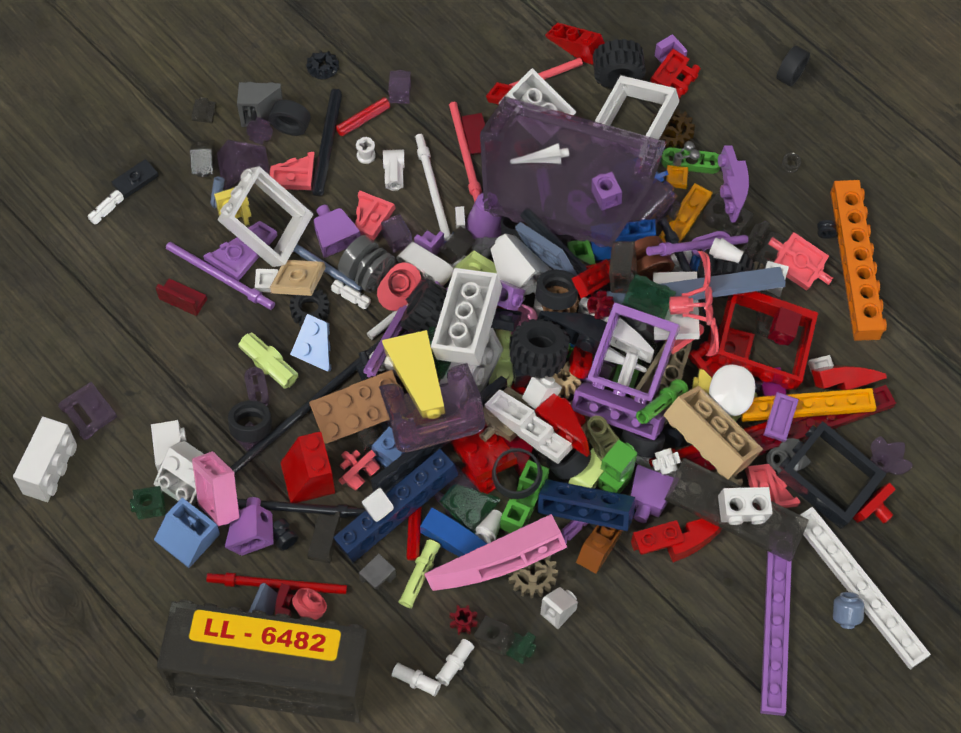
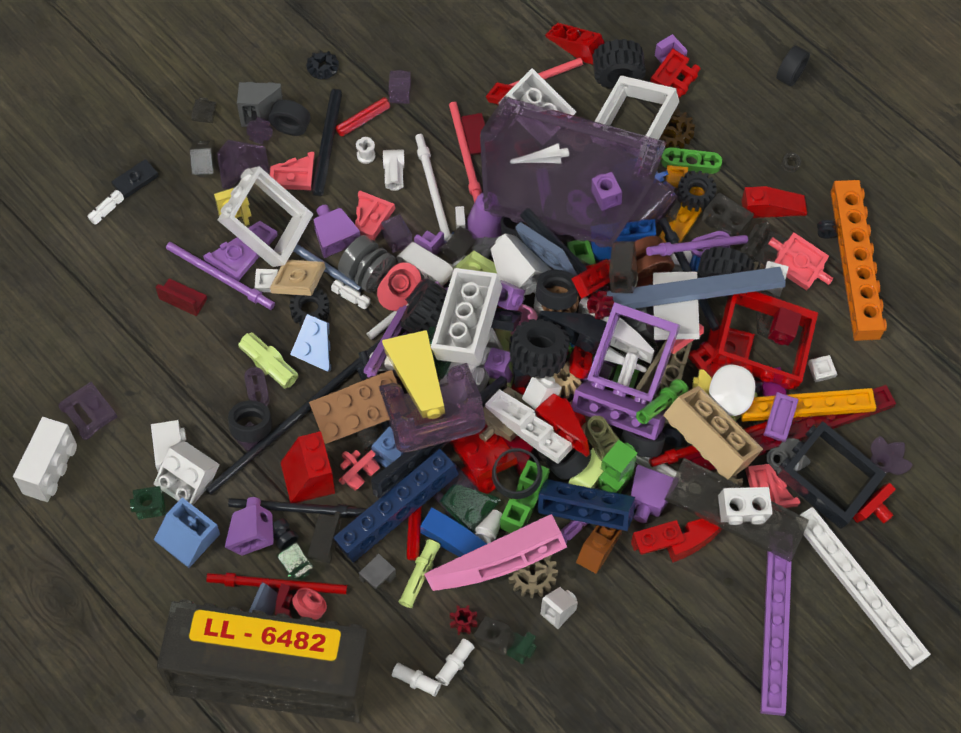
bright pink window [192,451,239,526] -> none
sand blue arm [210,177,225,208] -> none
white slope [362,488,394,522] -> none
clear green bracket [621,274,676,320] -> none
white gear [651,448,681,475] -> none
coral plant [669,251,719,356] -> none
flat silver piece [673,141,700,166] -> none
white cone [709,238,744,264] -> none
medium lavender slope [718,146,749,222] -> none
red slope [811,365,887,390] -> none
sand blue head [833,592,864,629] -> none
none -> clear green bracket [276,542,314,580]
none -> medium lavender bracket [484,347,513,383]
none -> black tyre [677,170,717,212]
none -> red slope [741,186,807,219]

